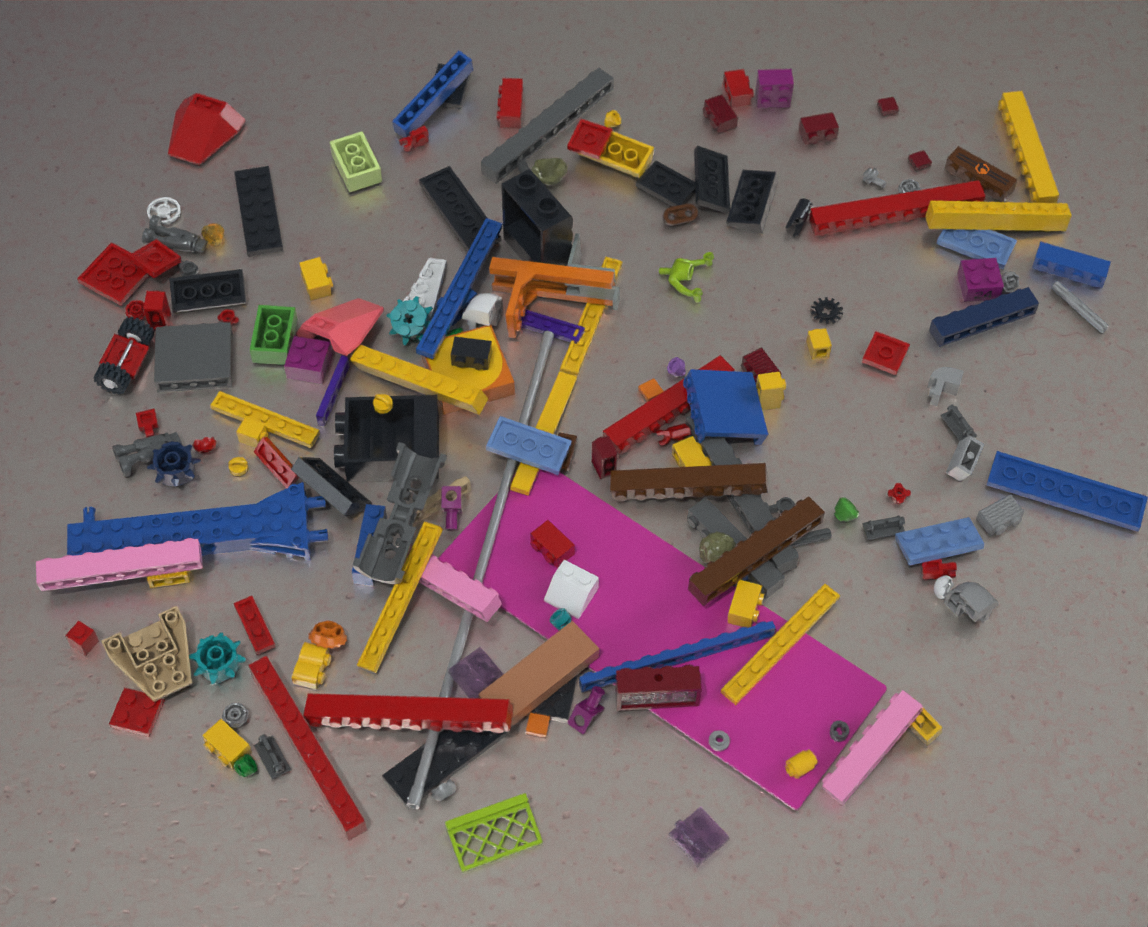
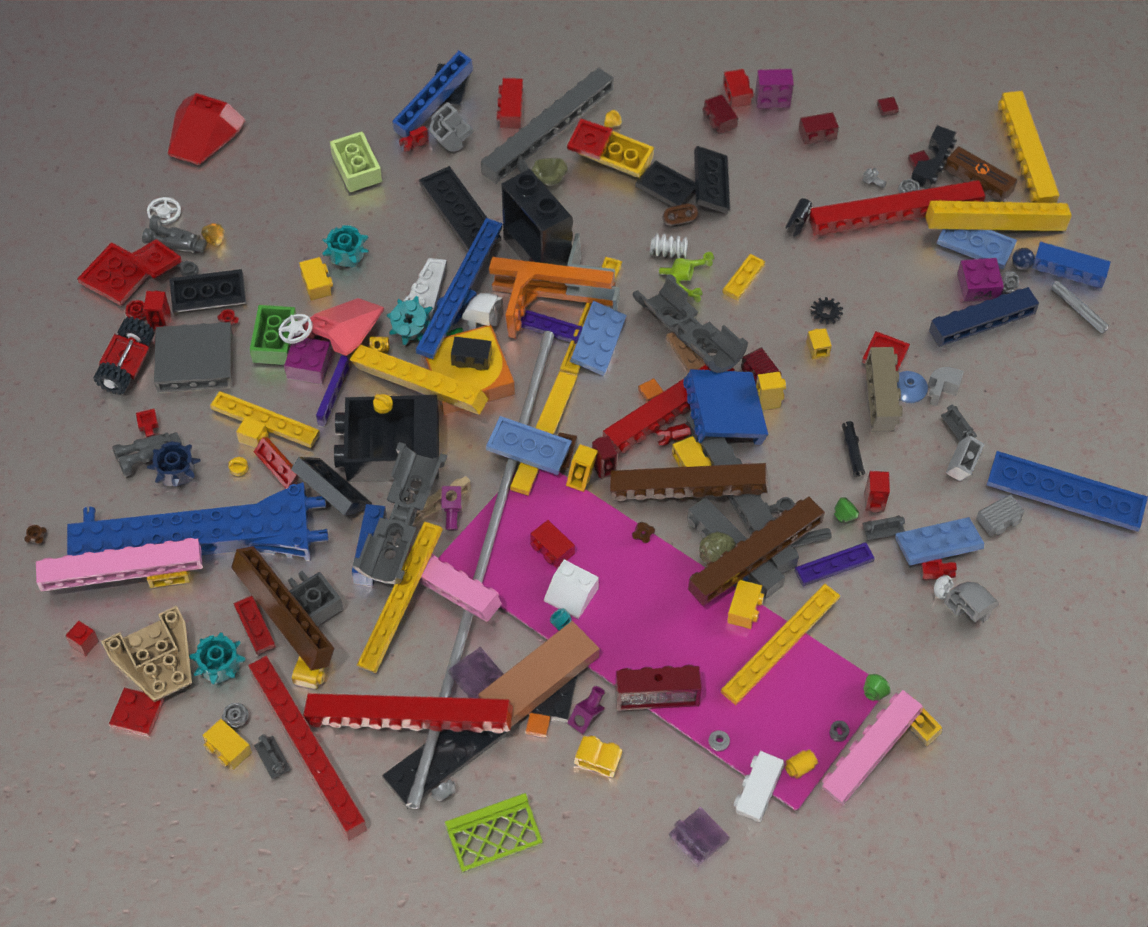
red plate [192,437,217,453] -> none
black plate [234,166,283,257] -> none
green tile [234,754,258,777] -> none
orange piece [308,621,348,649] -> none
blue plate [579,621,776,693] -> none
medium lavender tile [667,357,686,377] -> none
black slope [726,170,778,234] -> none
red plate [887,483,911,504] -> none
none -> reddish brown plate [24,525,47,545]
none -> reddish brown brick [231,546,335,671]
none -> white wheel [278,314,313,344]
none -> dark grey hinge [288,571,343,626]
none -> teal brick [322,225,369,268]
none -> yellow pin [370,336,389,353]
none -> light grey brick [429,102,474,152]
none -> yellow brick [566,444,598,492]
none -> medium blue plate [570,301,627,376]
none -> yellow brick [574,735,623,778]
none -> reddish brown plate [632,522,655,543]
none -> dark grey piece [633,274,748,373]
none -> white piece [650,233,688,259]
none -> medium nougat tile [666,332,706,373]
none -> yellow tile [722,254,766,301]
none -> white brick [734,751,785,823]
none -> dark purple tile [794,542,875,586]
none -> black pin [842,421,865,477]
none -> bright green cone [863,674,891,701]
none -> red brick [864,471,890,513]
none -> dark tan brick [865,347,903,432]
none -> medium blue dish [897,371,928,403]
none -> black arch [911,125,957,189]
none -> dark blue piece [1012,248,1035,270]

